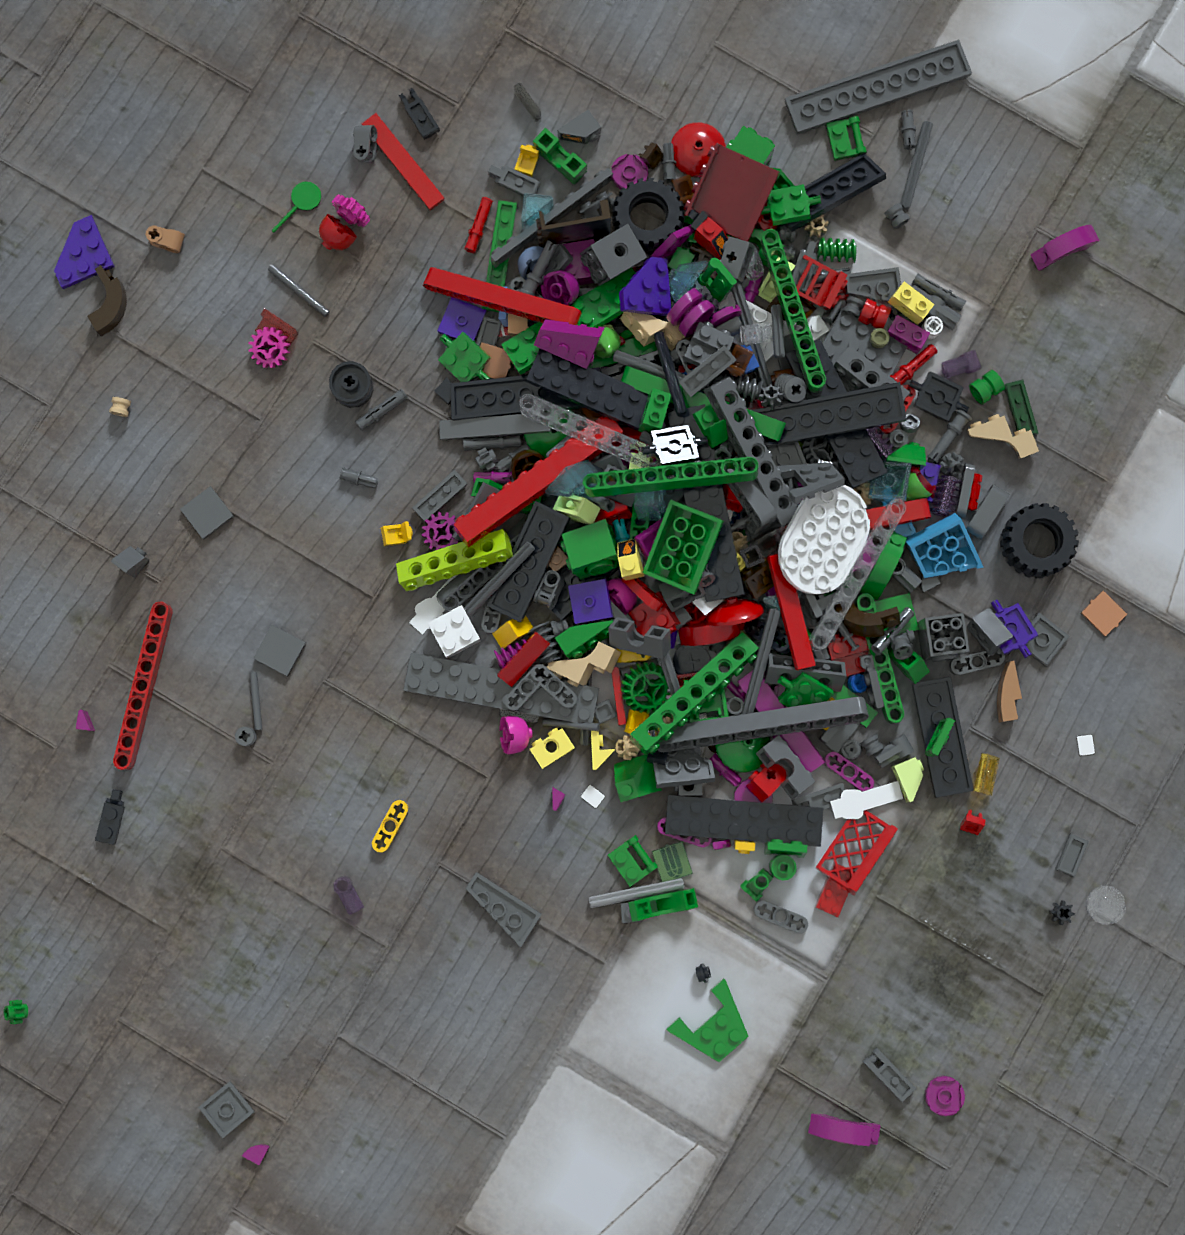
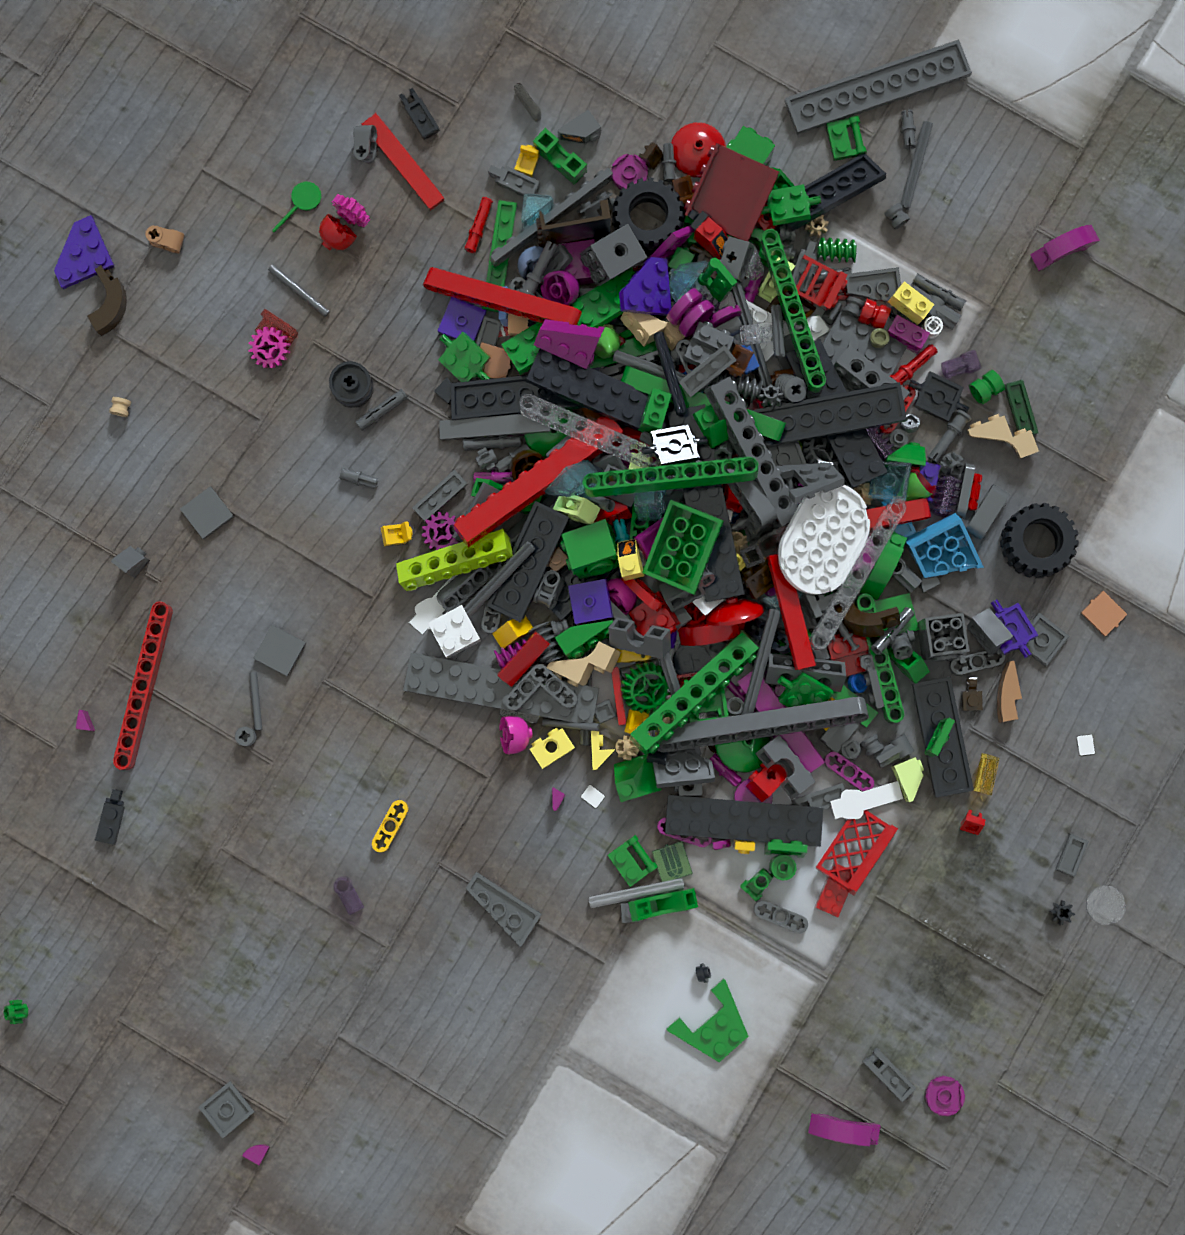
none -> dark brown plate [961,678,983,711]

